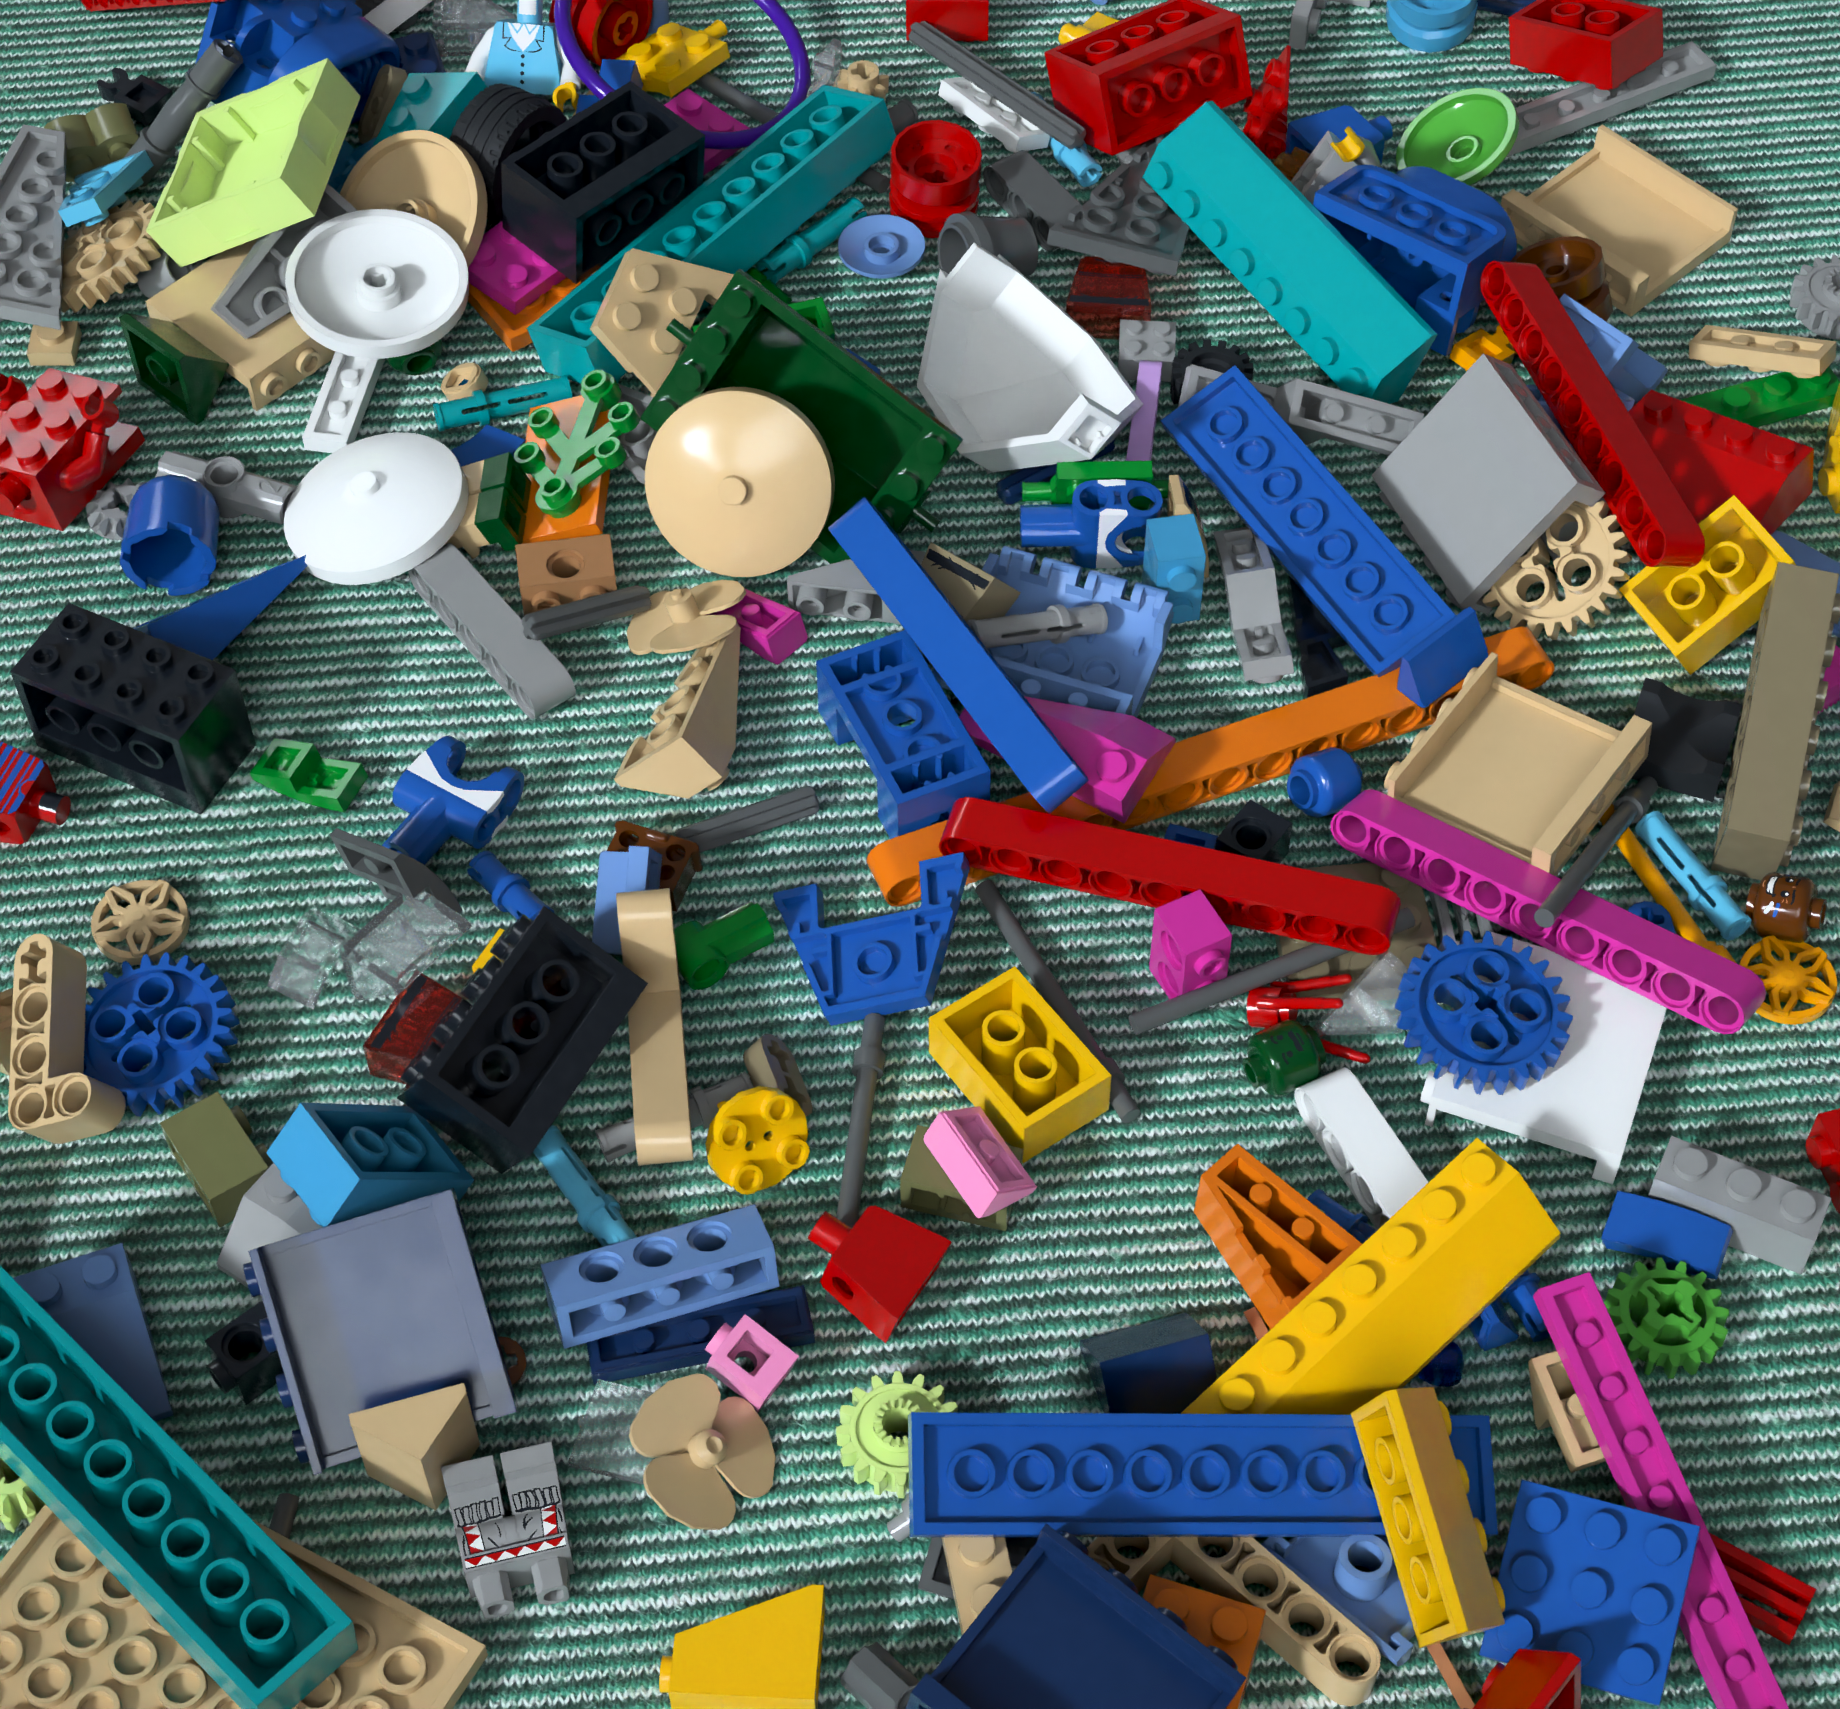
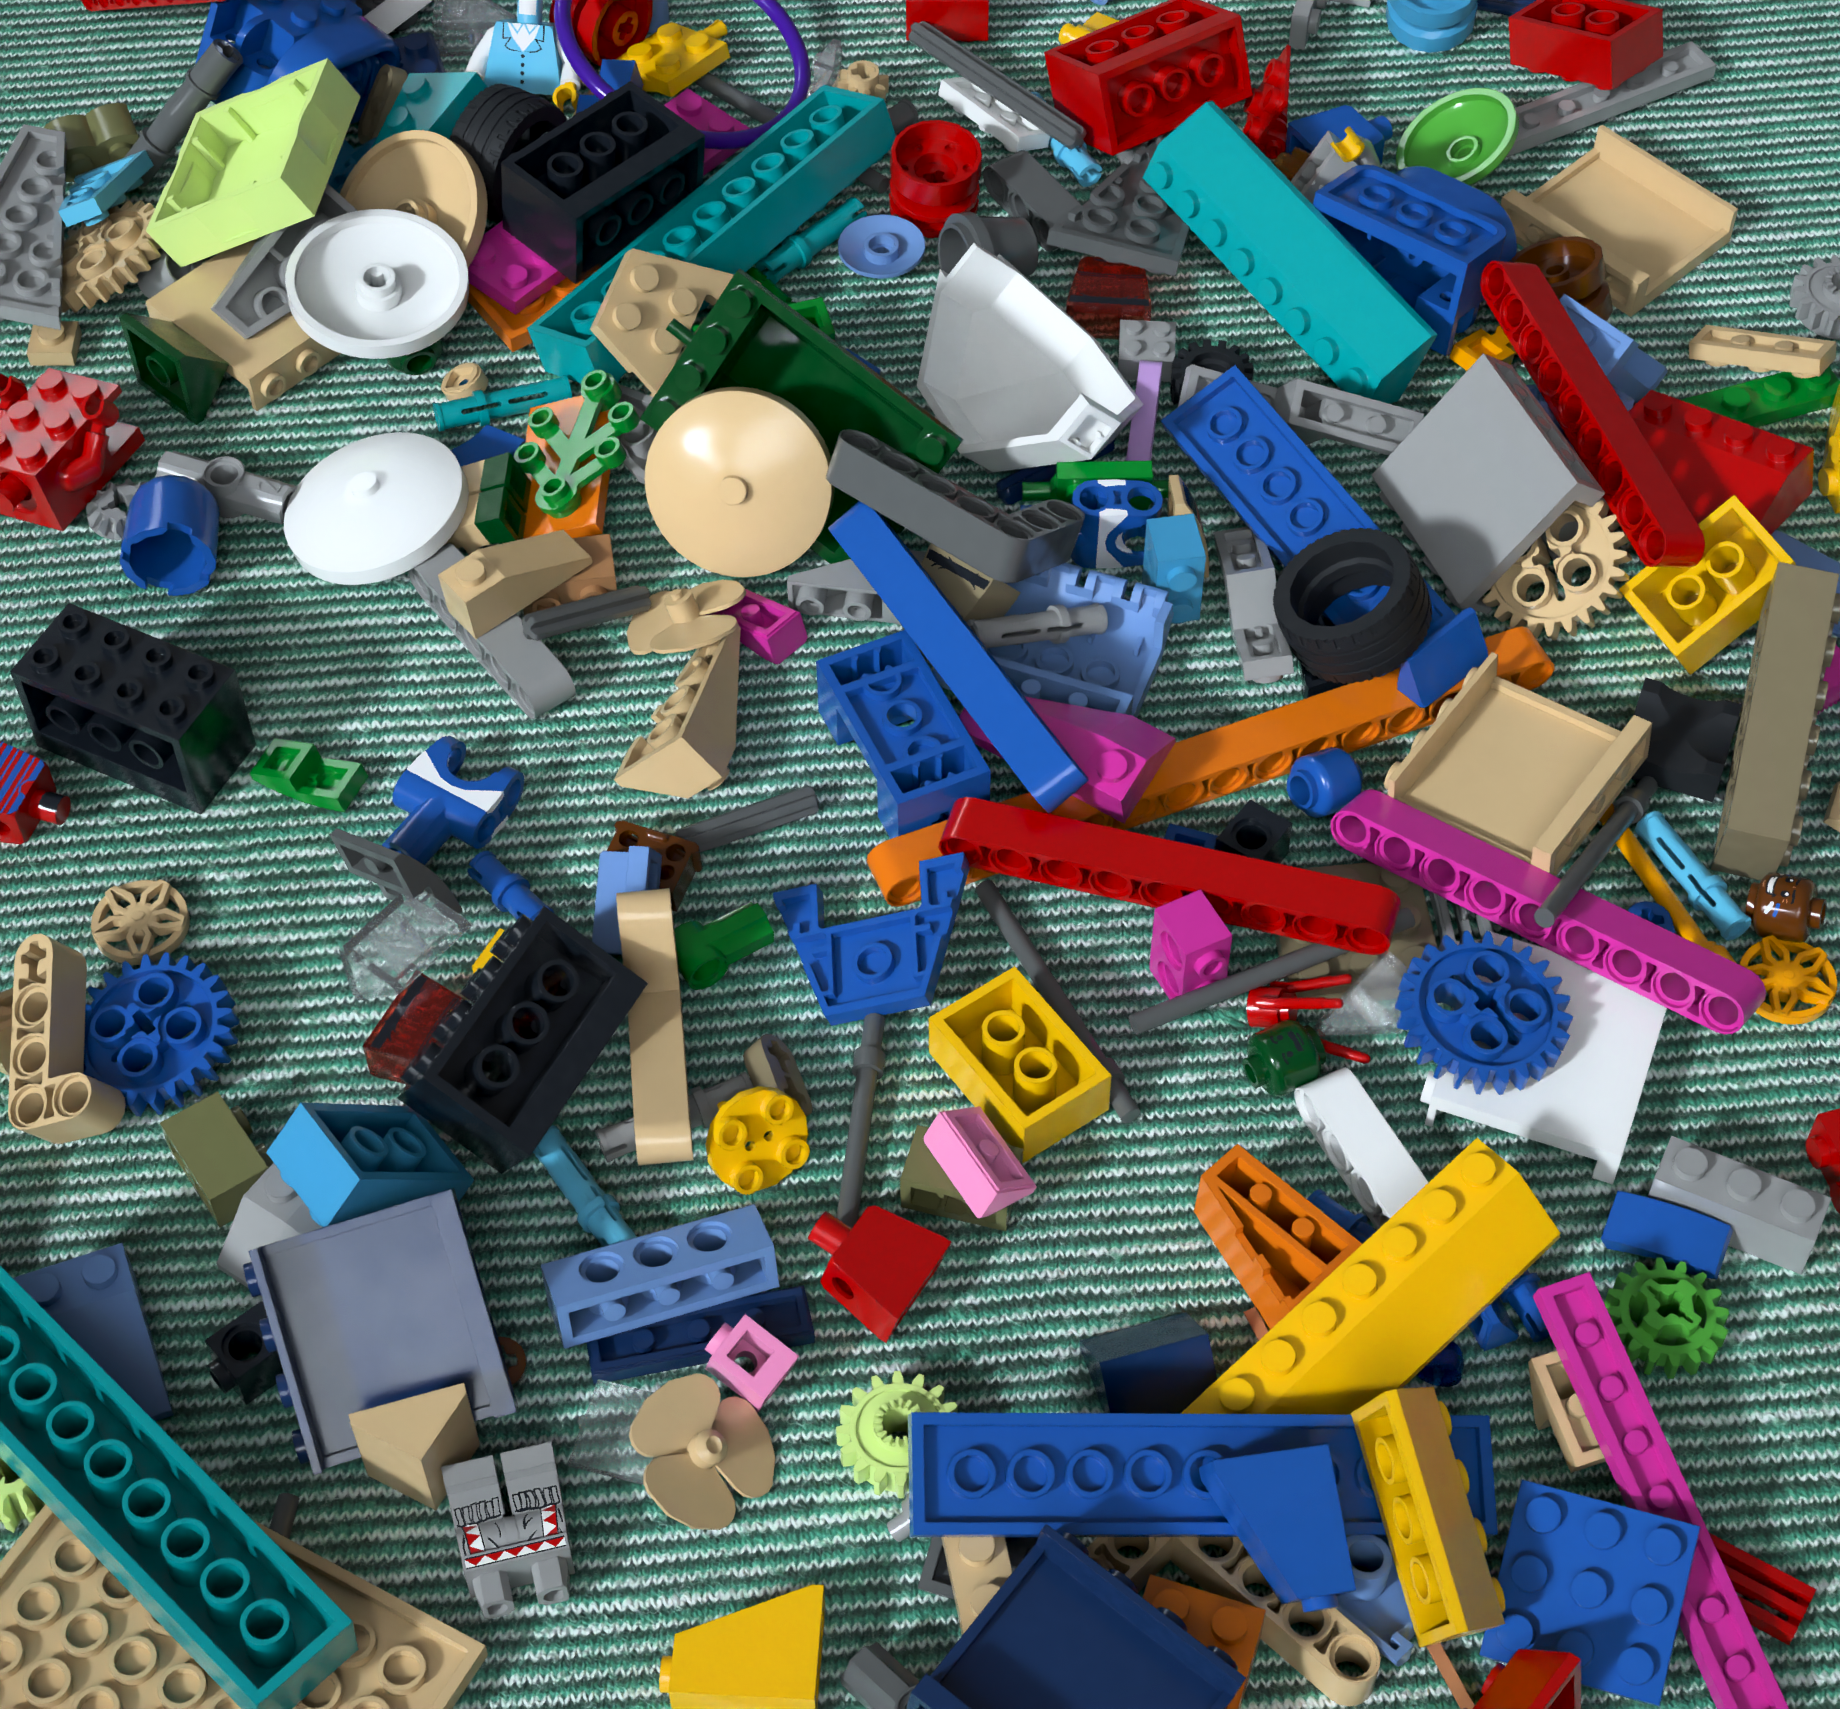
black plate [97,68,173,126] -> none
blue wedge [133,555,308,660] -> none
clear slope [267,905,360,1010] -> none
white plate [302,351,385,453] -> none
none -> tan slope [438,530,593,639]
none -> dark grey beam [826,429,1085,583]
none -> blue slope [1199,1444,1356,1613]
none -> black tyre [1273,528,1432,684]

